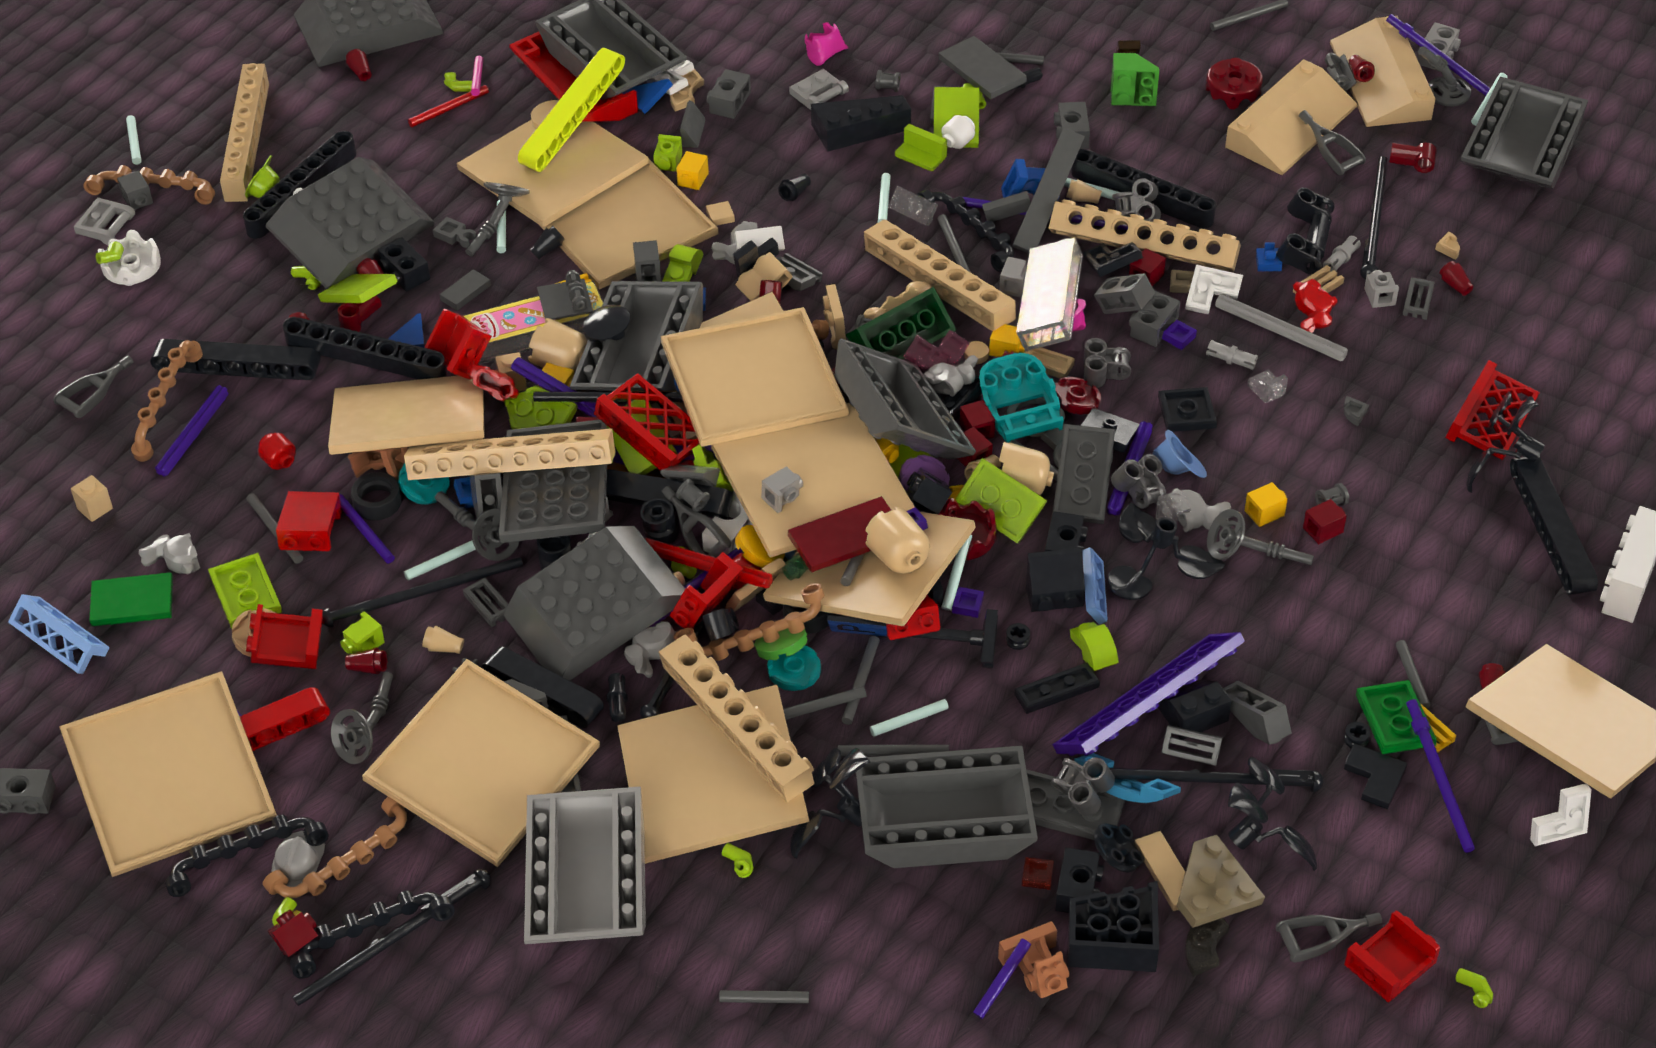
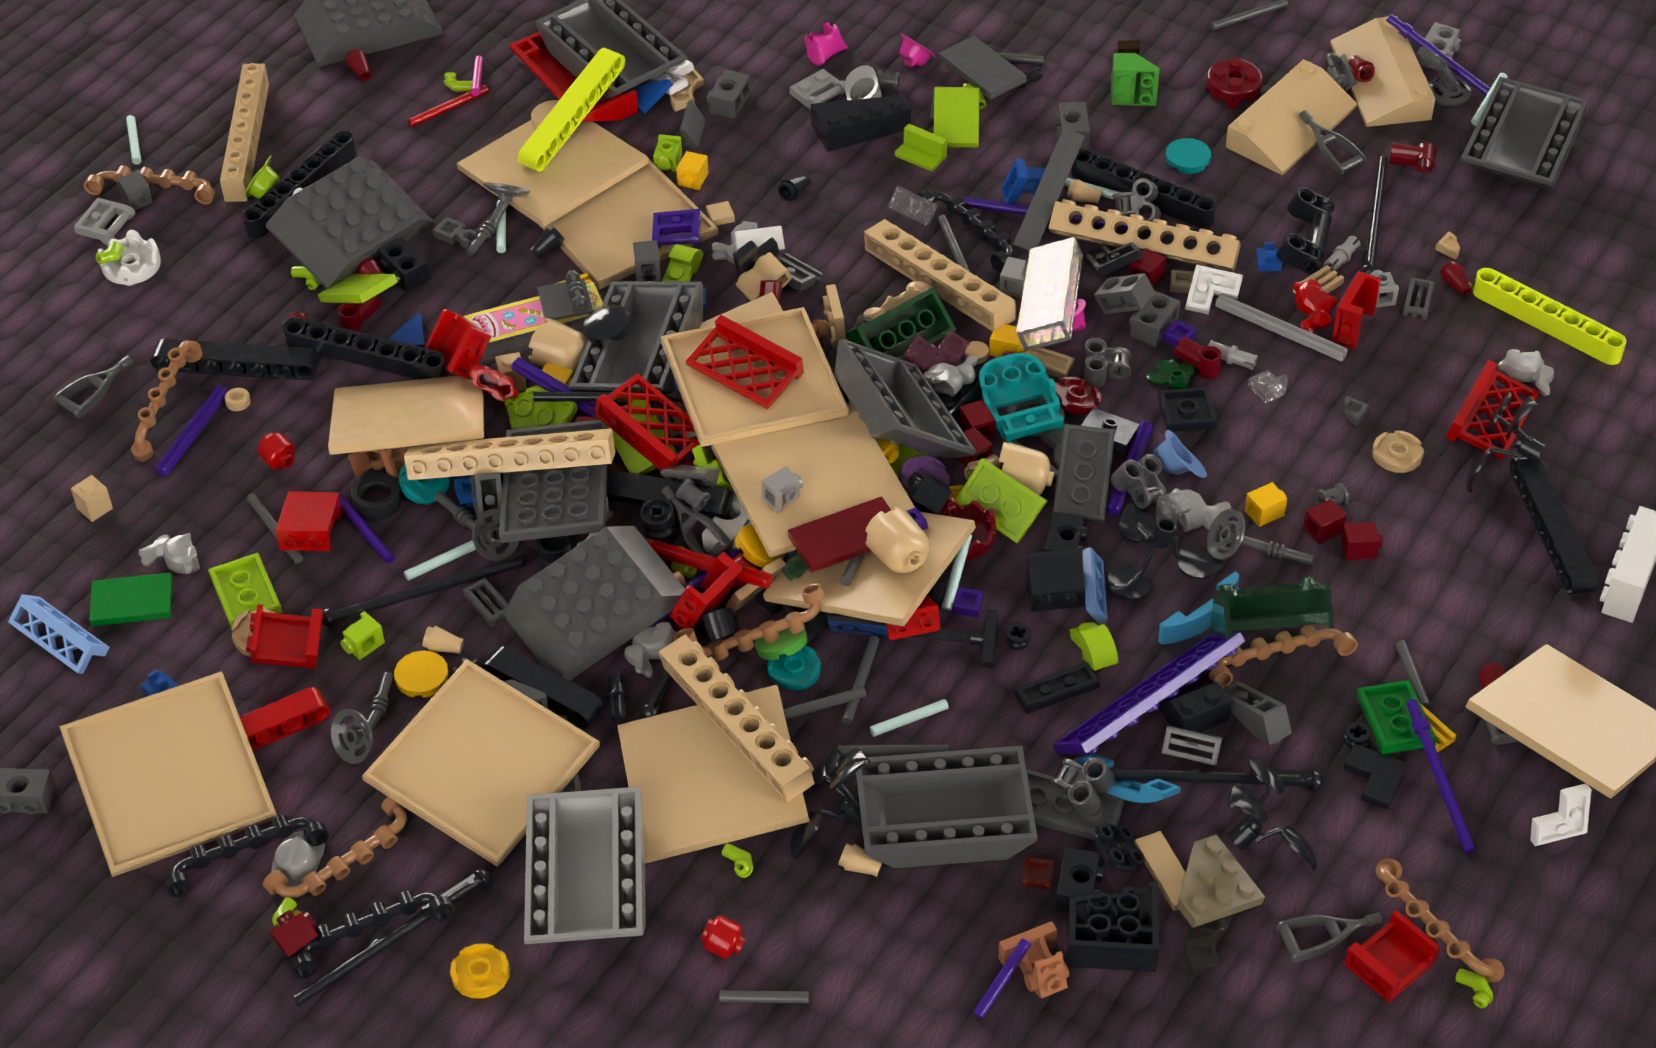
dark red cone [345,648,387,675] -> none
dark grey tile [440,269,491,311] -> none
light aqua bar [878,173,891,223] -> none
white head [942,115,975,149] -> none
dark grey tile [982,191,1031,222] -> none
none -> blue tile [140,669,178,696]
none -> tan tile [225,388,251,411]
none -> yellow tile [394,650,449,698]
none -> yellow tile [450,943,510,998]
none -> dark purple plate [652,209,701,248]
none -> red fence [686,315,804,409]
none -> red head [700,915,746,959]
none -> tan cone [838,843,882,877]
none -> light grey piece [844,65,882,100]
none -> dark pink piece [899,33,935,67]
none -> dark green plate [1145,359,1194,390]
none -> dark azure slope [1158,571,1239,645]
none -> teal tile [1165,138,1211,174]
none -> dark red piece [1174,337,1222,379]
none -> medium nougat bar [1209,625,1358,688]
none -> clear green windscreen [1211,577,1334,638]
none -> red panel [1331,271,1381,350]
none -> dark red brick [1341,522,1383,561]
none -> tan tile [1372,431,1424,473]
none -> medium nougat bar [1376,858,1504,983]
none -> neon yellow beam [1473,268,1626,365]
none -> light grey animal [1497,349,1554,396]

